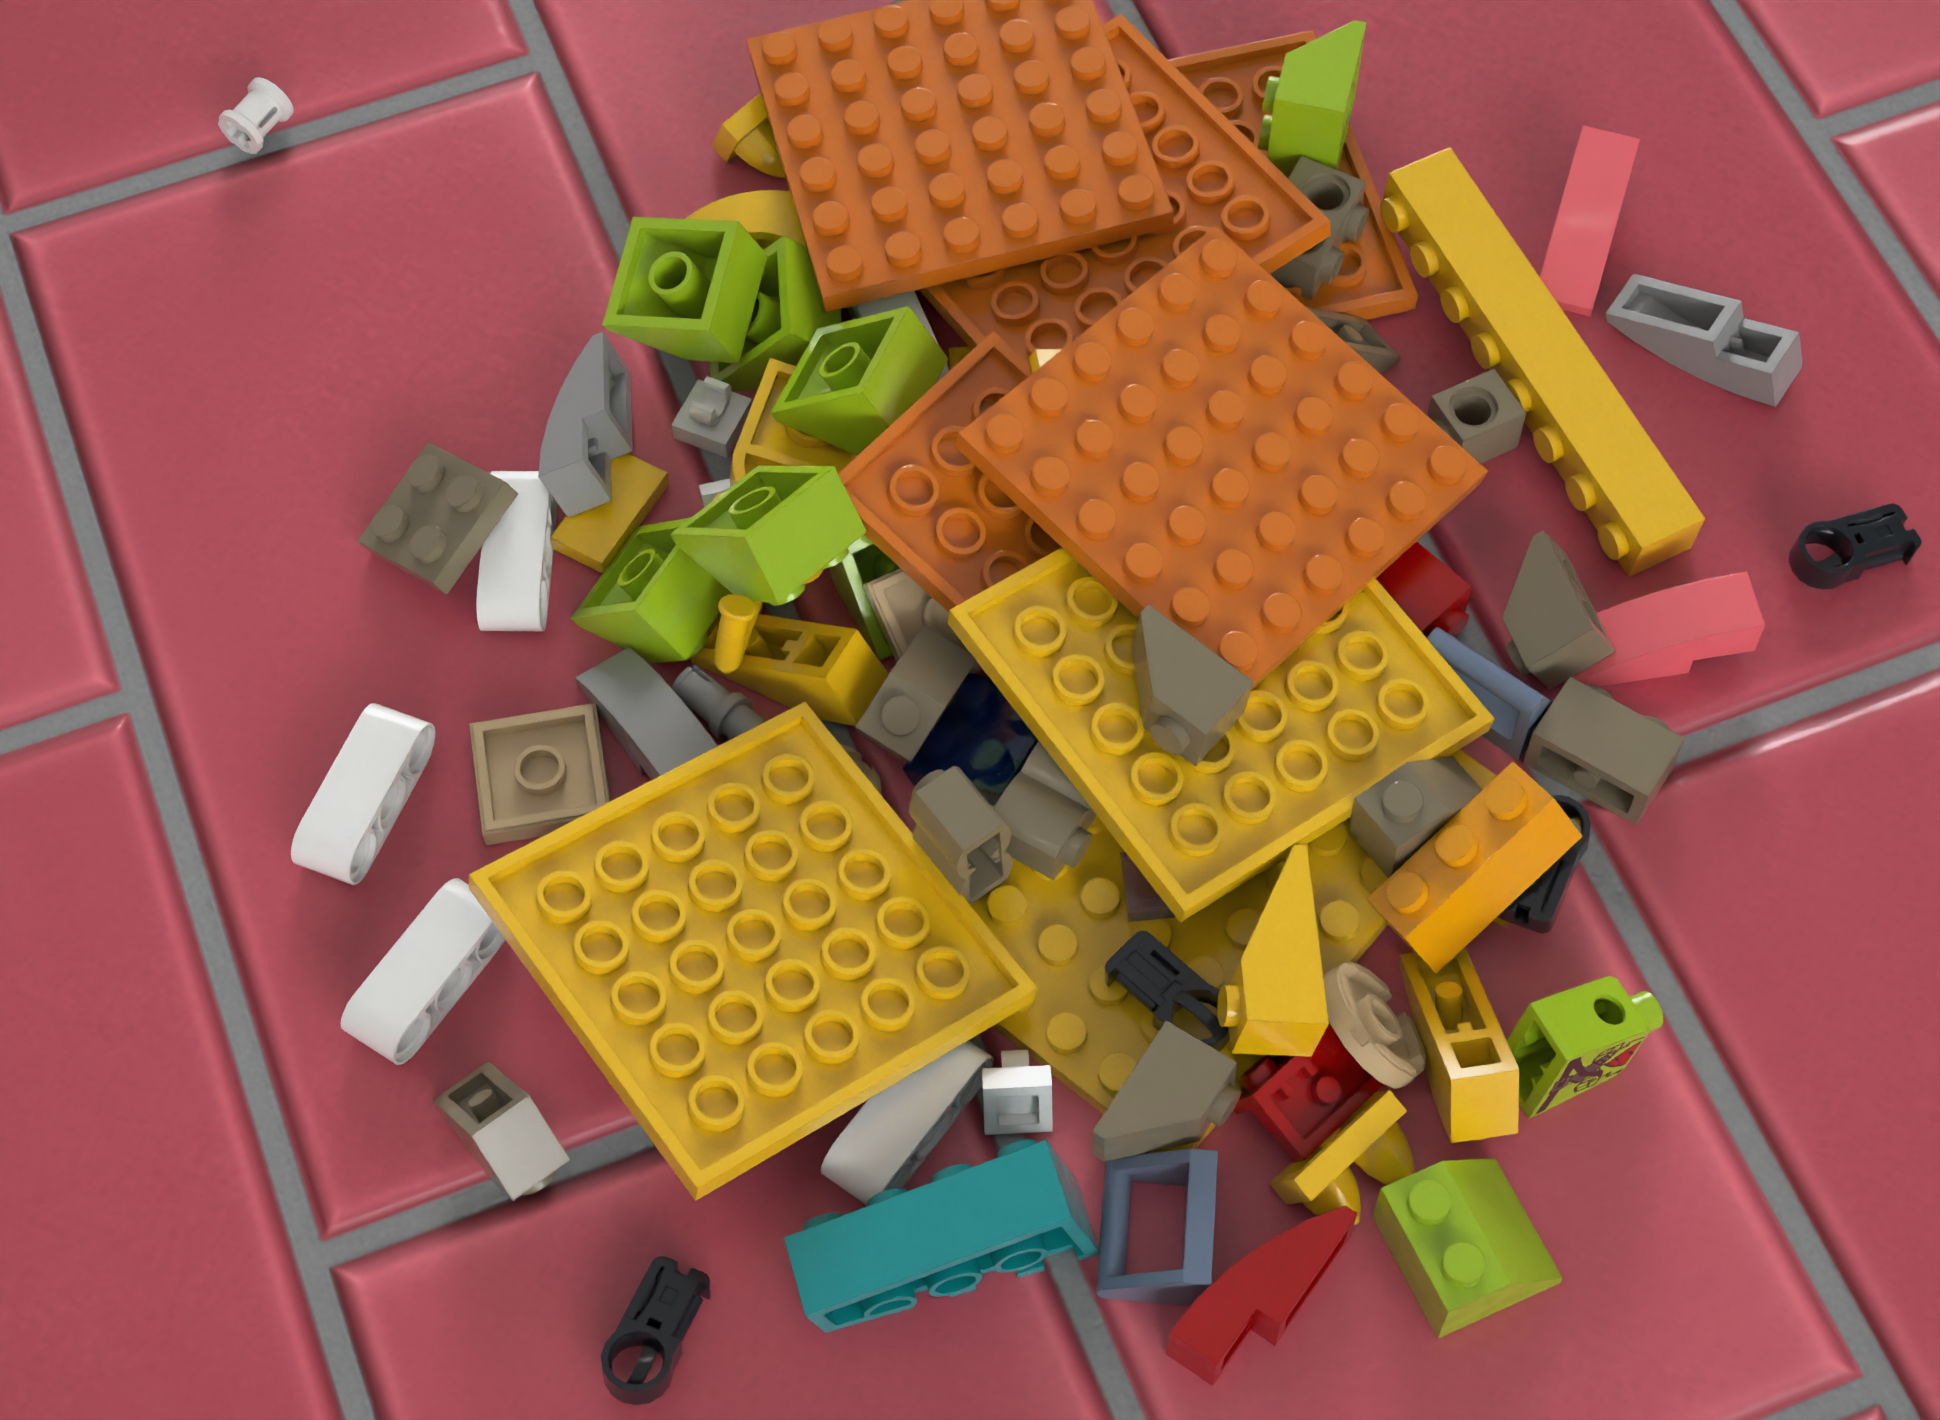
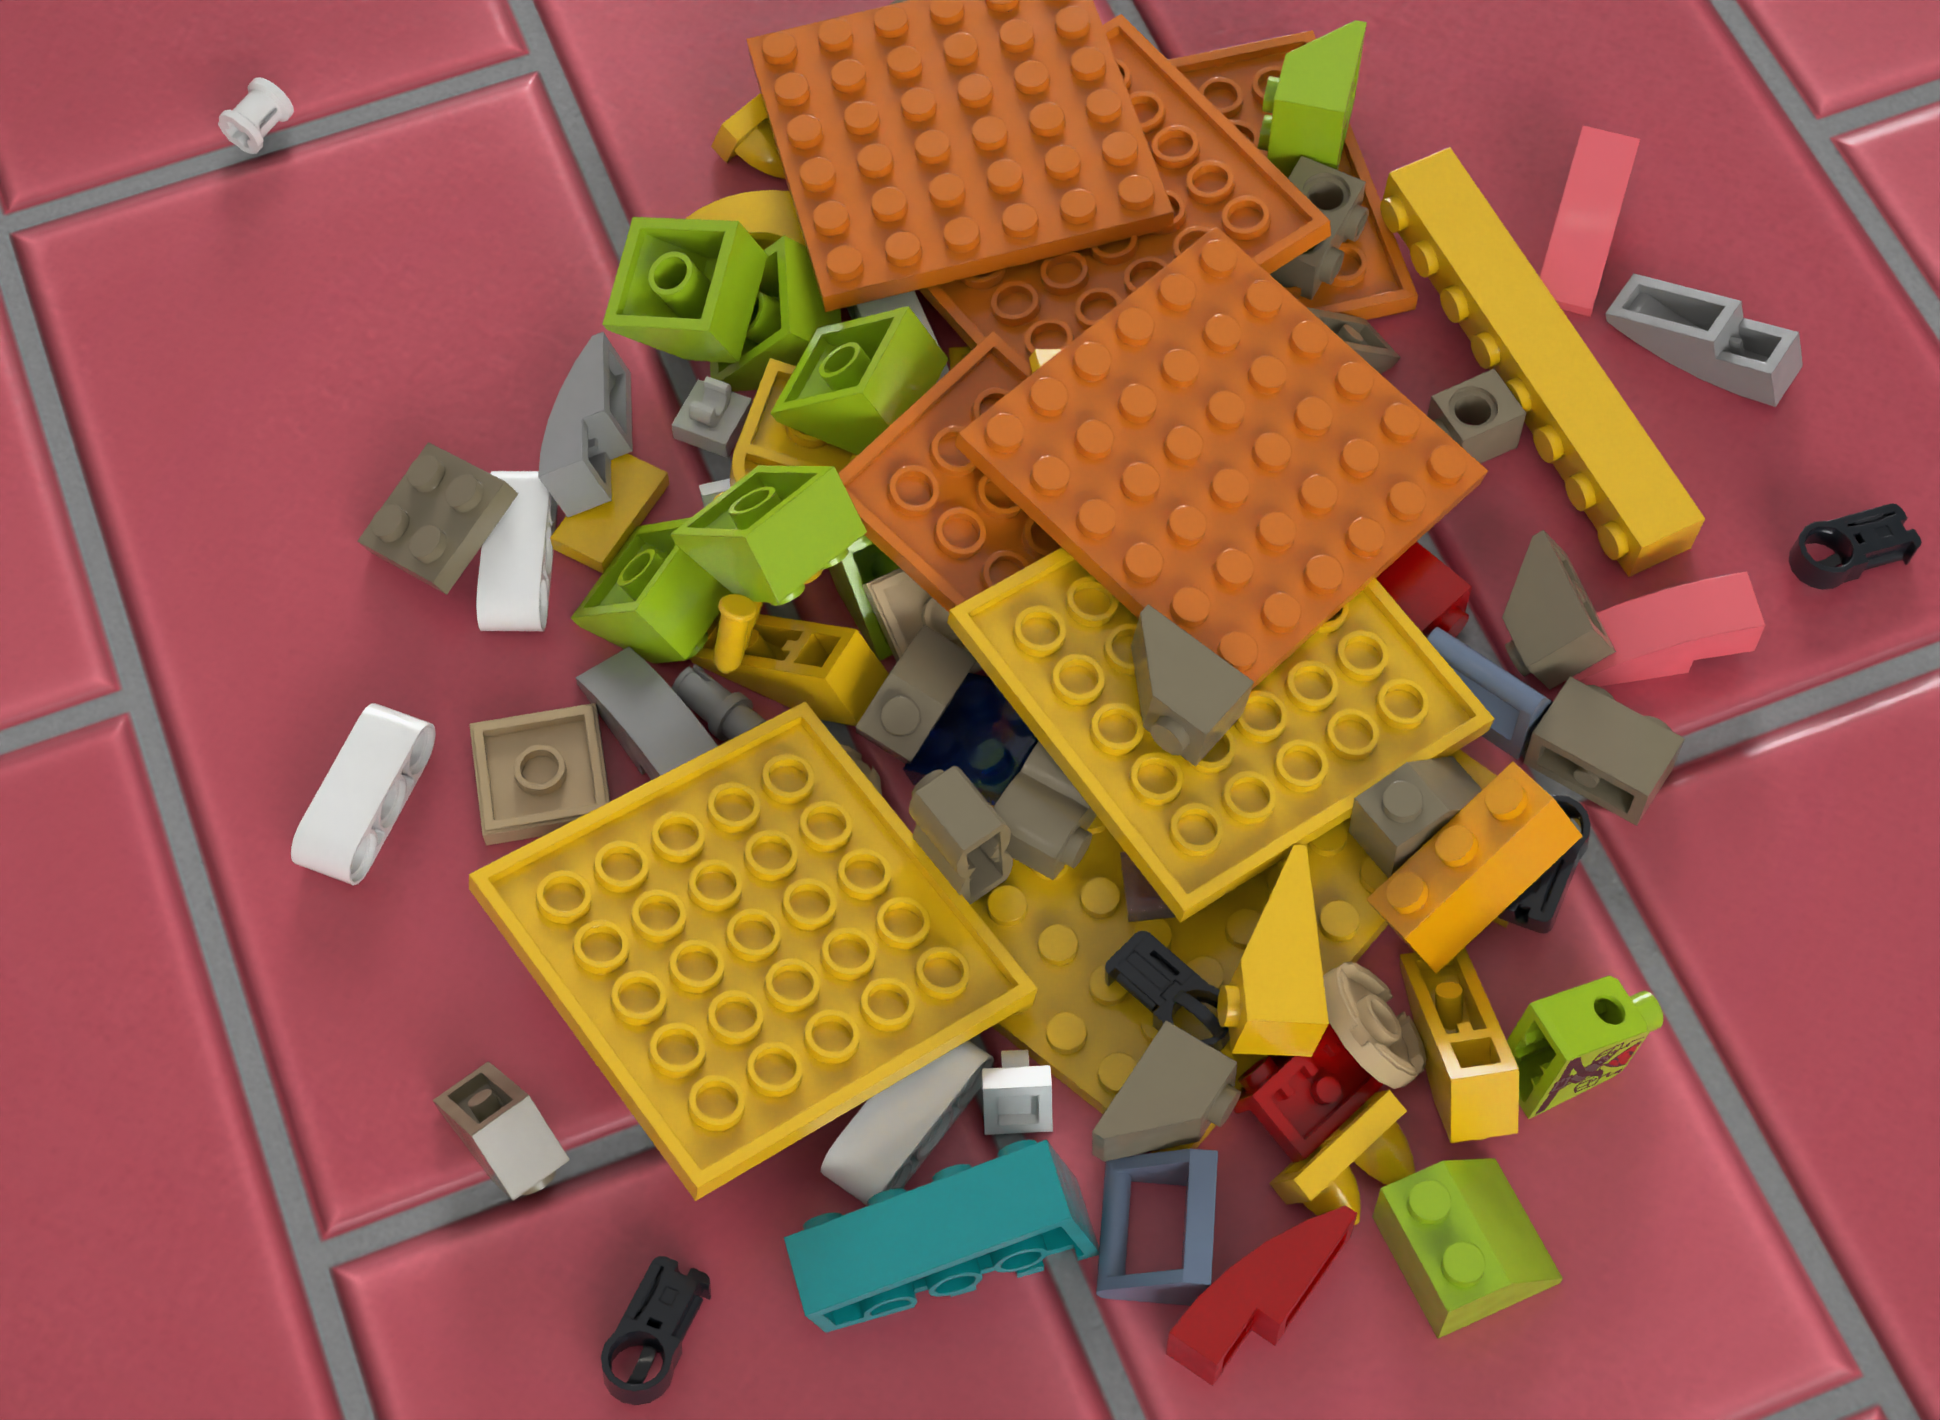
white beam [340,878,506,1065] -> none

